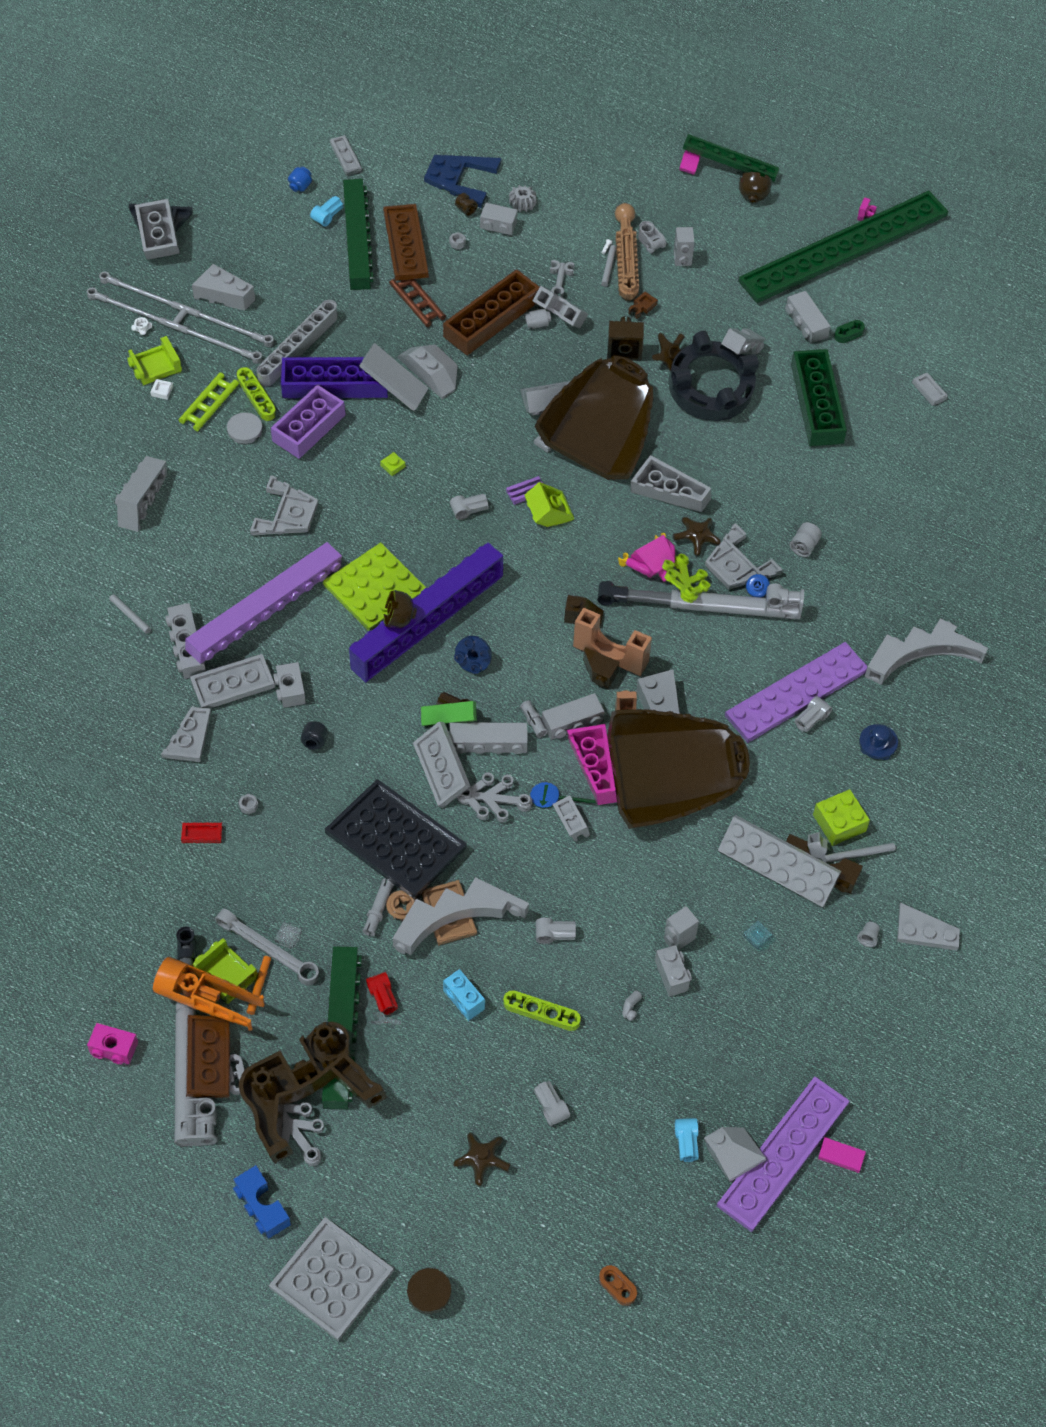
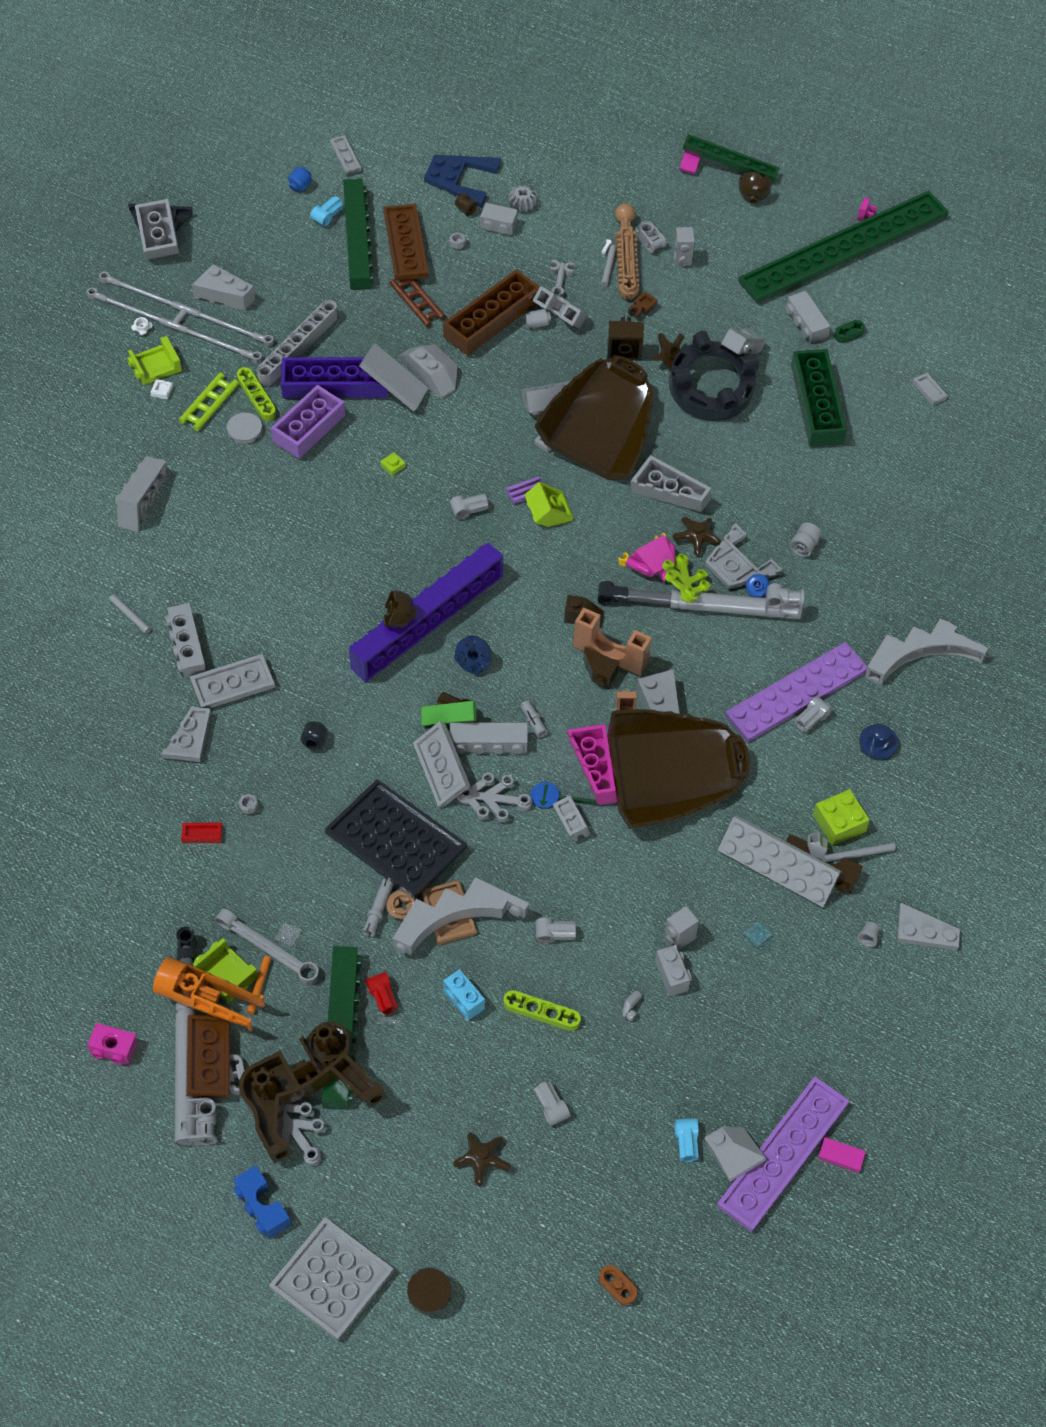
medium lavender brick [185,542,342,664] -> none
light grey wing [250,475,318,535] -> none
light grey brick [273,662,306,708] -> none
lime plate [323,542,426,631] -> none
light grey brick [542,693,604,740] -> none

